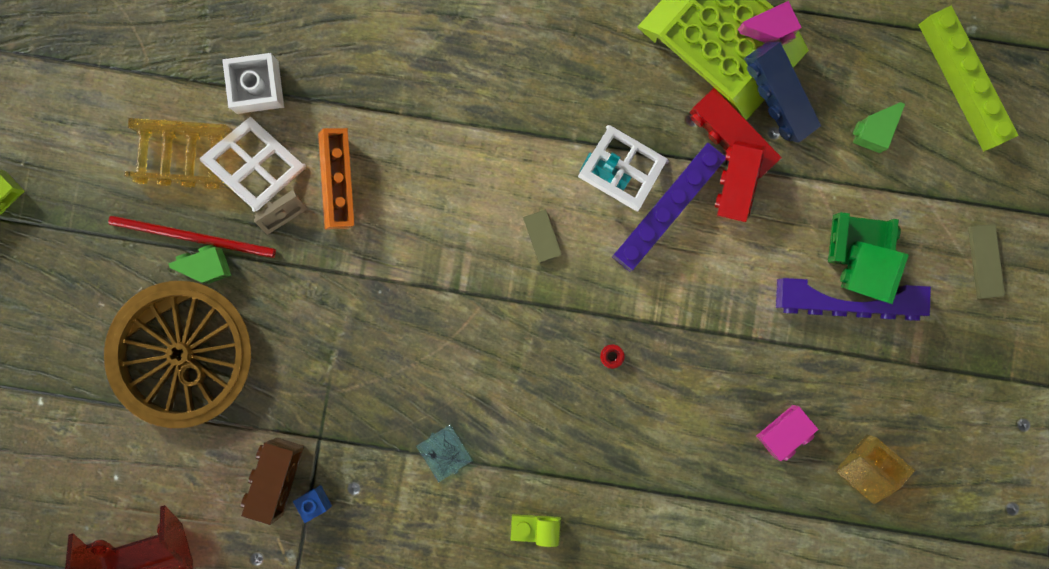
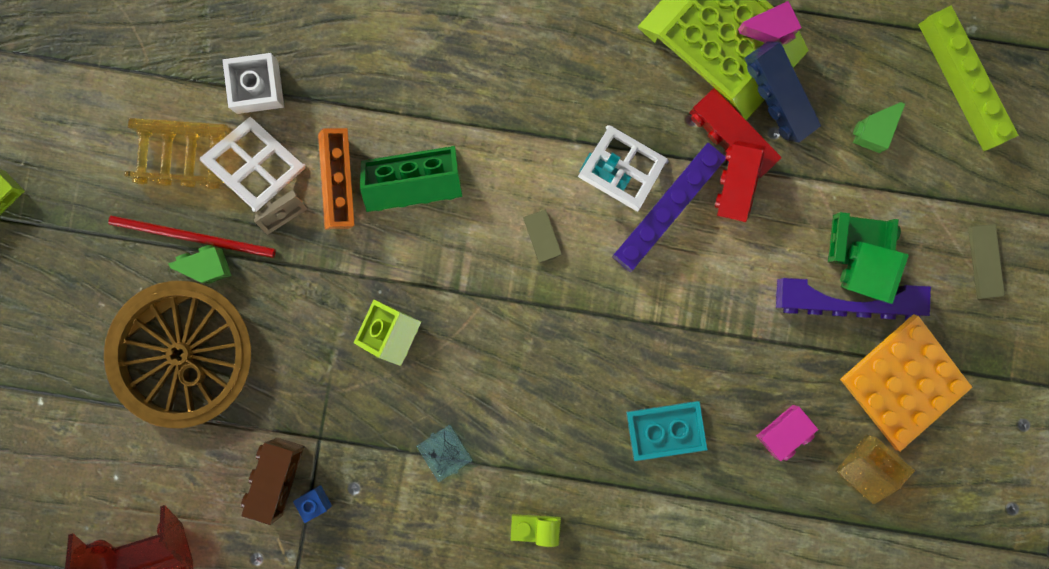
red plate [600,344,625,369] -> none
none -> lime slope [354,300,421,366]
none -> green slope [360,146,463,212]
none -> teal plate [626,401,707,461]
none -> light orange plate [840,314,972,452]

